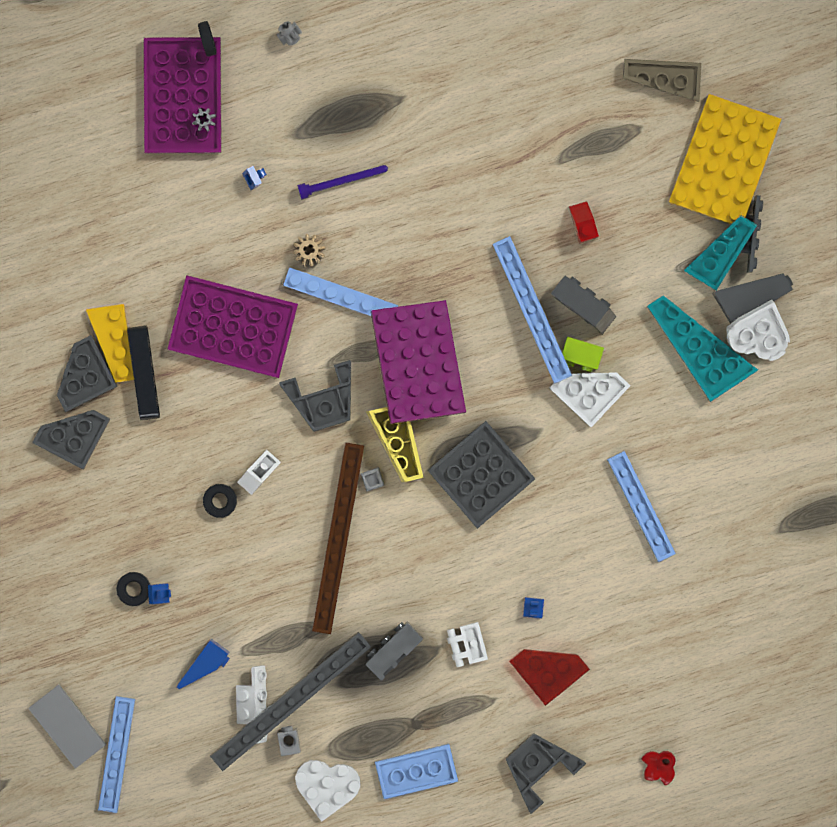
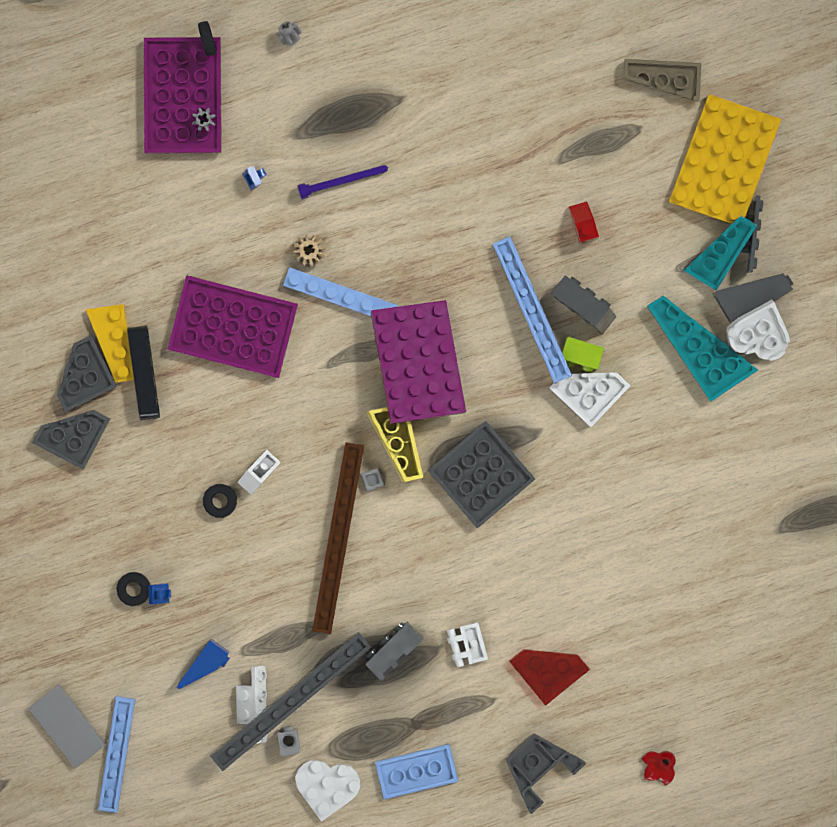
dark grey wing [279,360,351,432] -> none
blue tile [523,597,544,618] -> none
light blue tile [607,451,676,562] -> none

